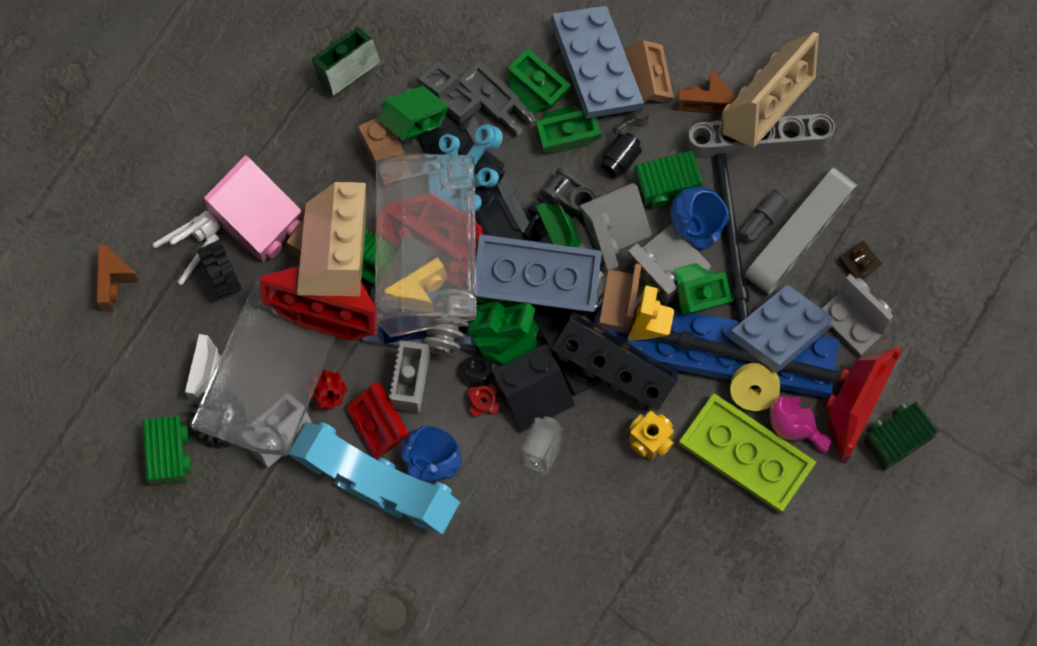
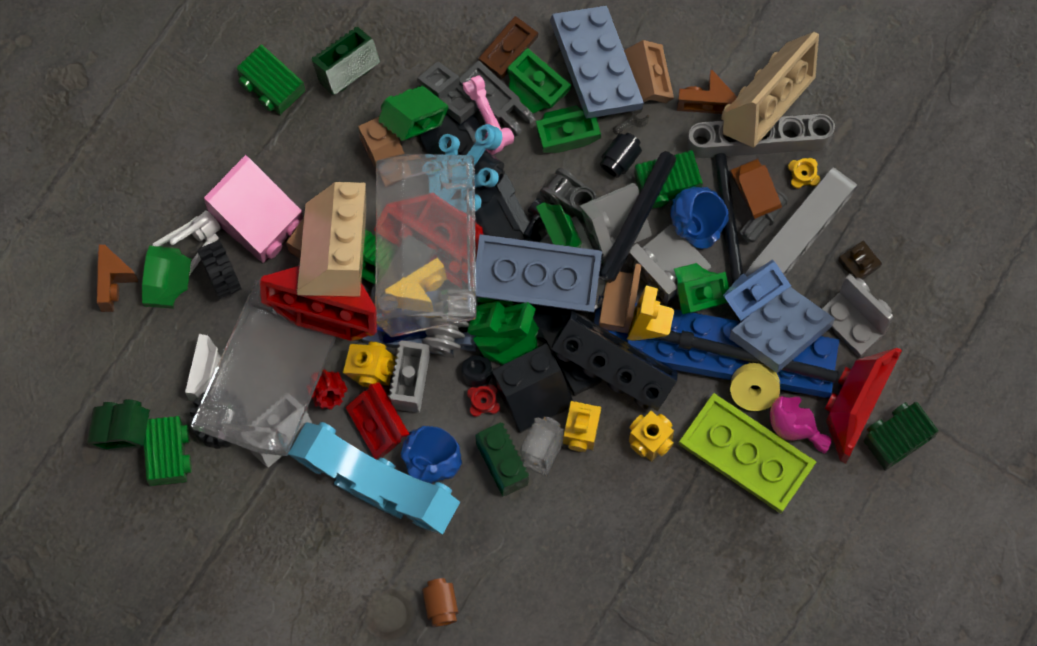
none -> dark green brick [86,399,150,450]
none -> green slope [142,246,191,309]
none -> green brick [236,44,305,115]
none -> yellow brick [343,341,396,388]
none -> dark orange brick [422,578,459,627]
none -> bright pink brick [463,75,514,155]
none -> dark green brick [475,422,529,497]
none -> reddish brown plate [478,16,538,80]
none -> yellow brick [563,401,601,452]
none -> black axle [599,151,676,283]
none -> medium blue slope [723,259,791,321]
none -> dark orange slope [730,159,782,219]
none -> yellow plate [788,158,821,189]

